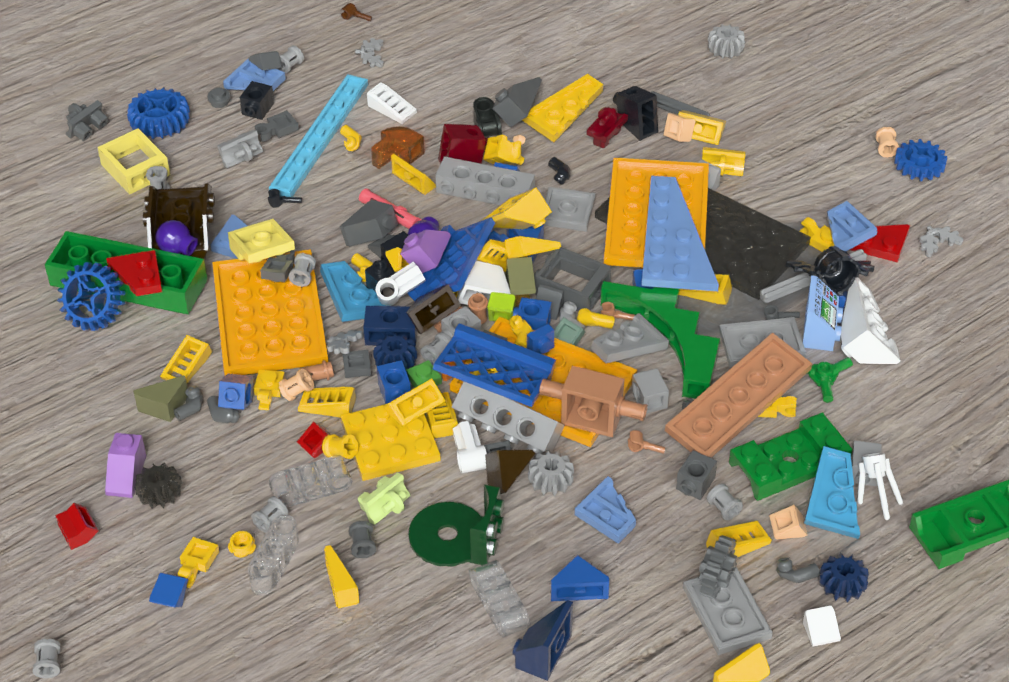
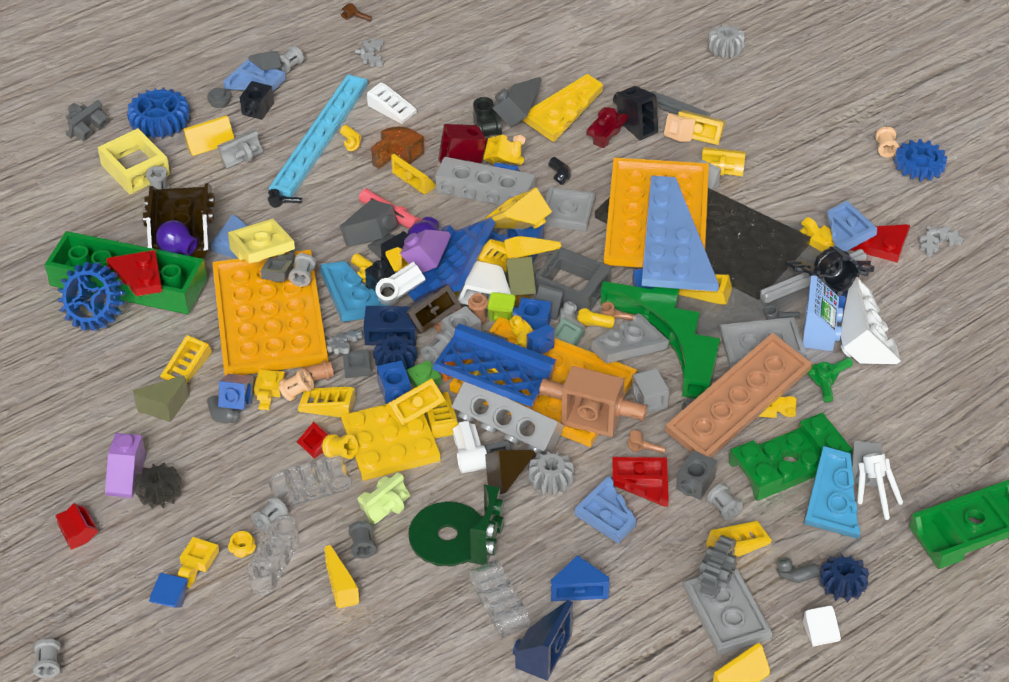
dark grey arm [174,386,203,421] -> none
dark grey plate [254,111,299,142] -> none
light nougat slope [769,505,808,539] -> none
none -> yellow slope [183,115,234,156]
none -> red wing [612,457,669,507]

